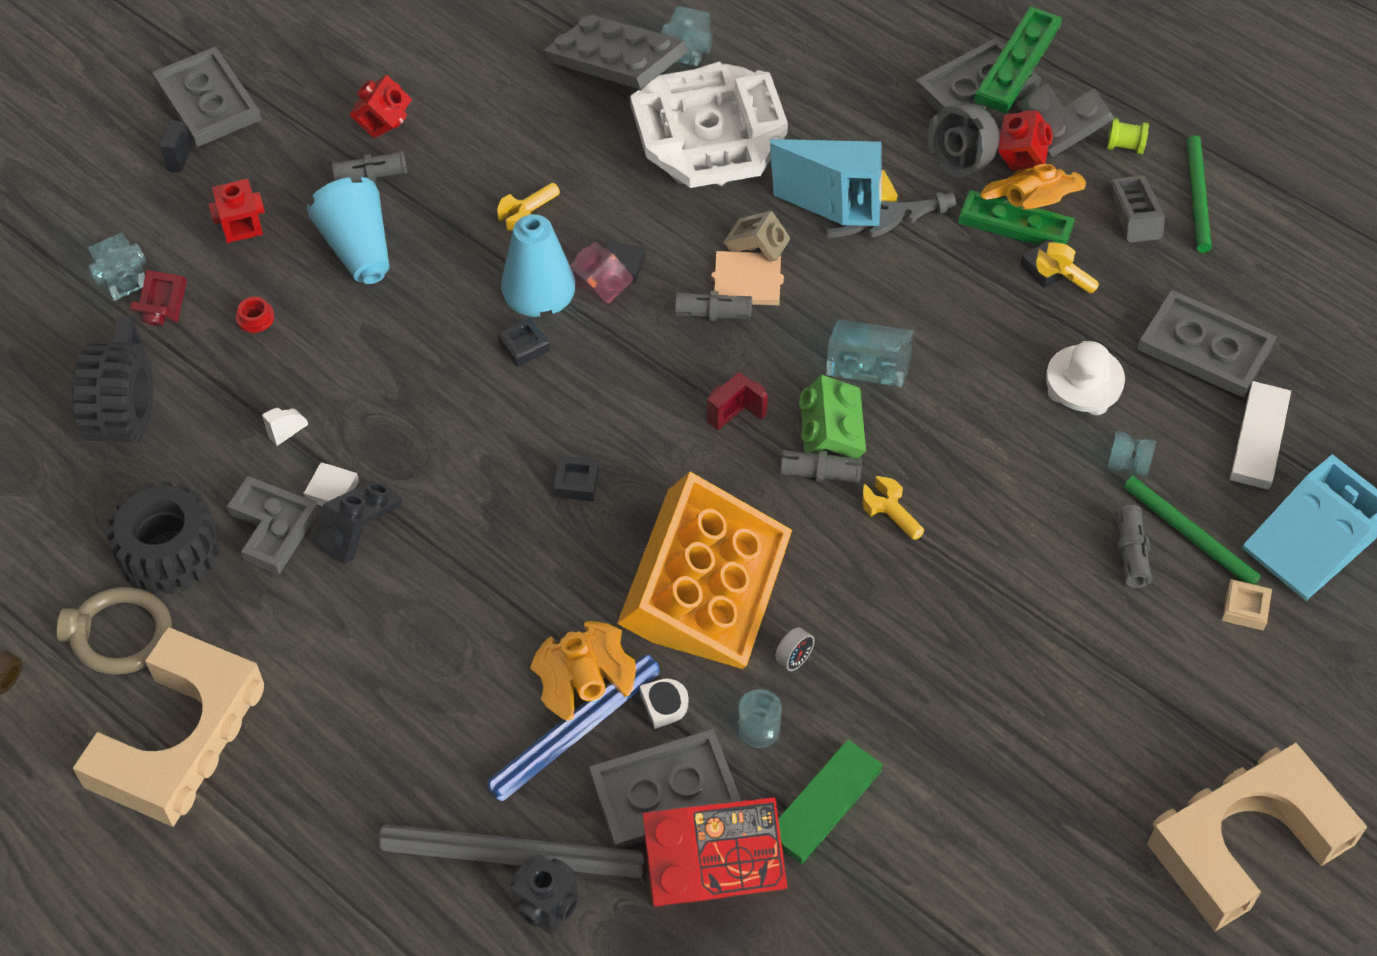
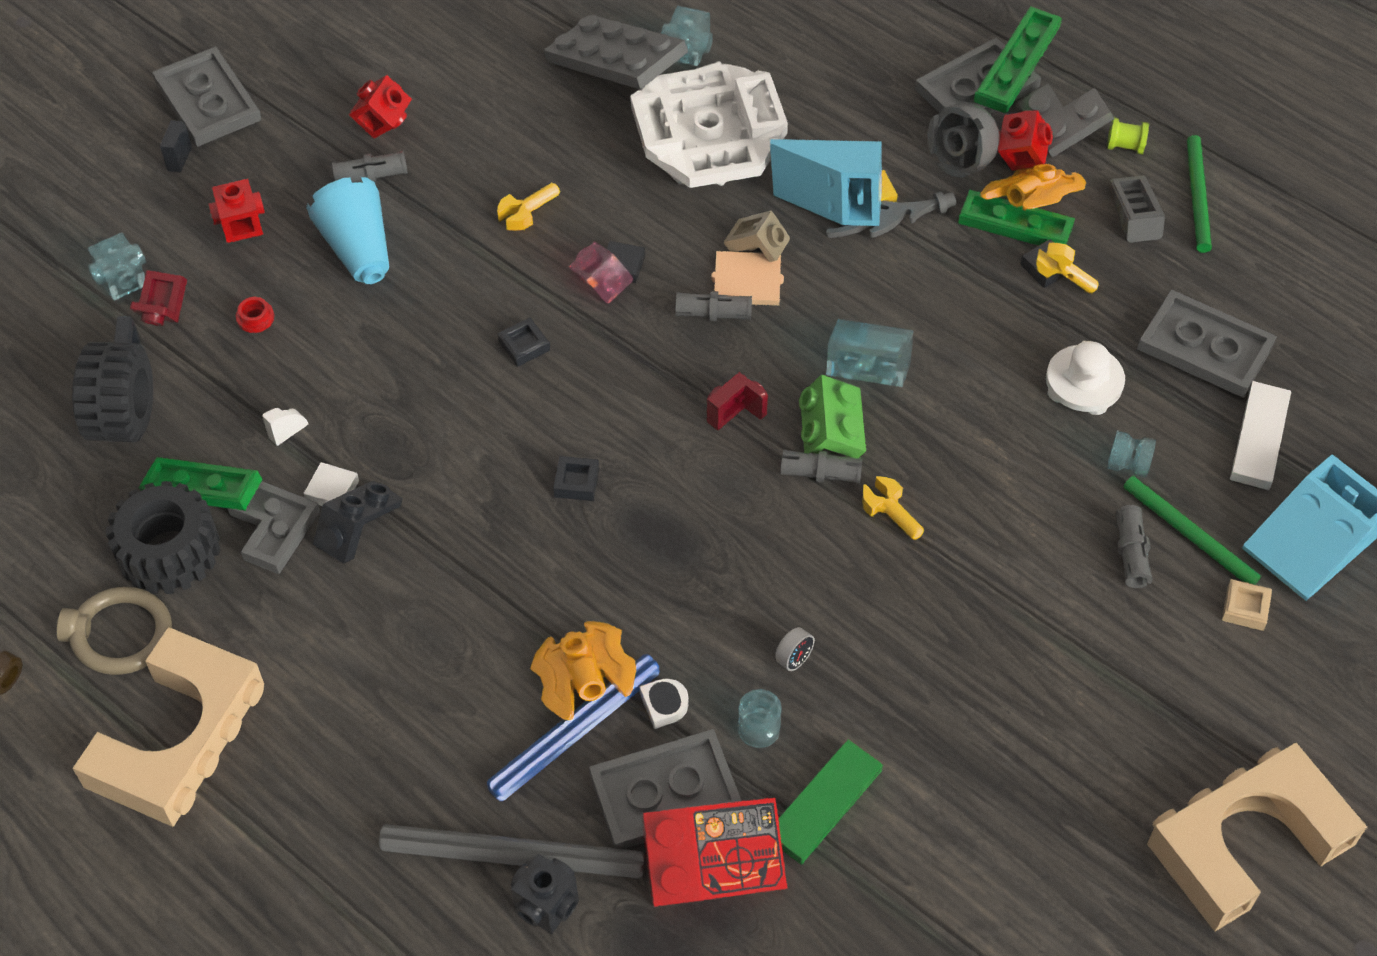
medium azure cone [501,215,575,317] -> none
light orange slope [617,472,792,669] -> none
none -> green tile [138,457,263,511]

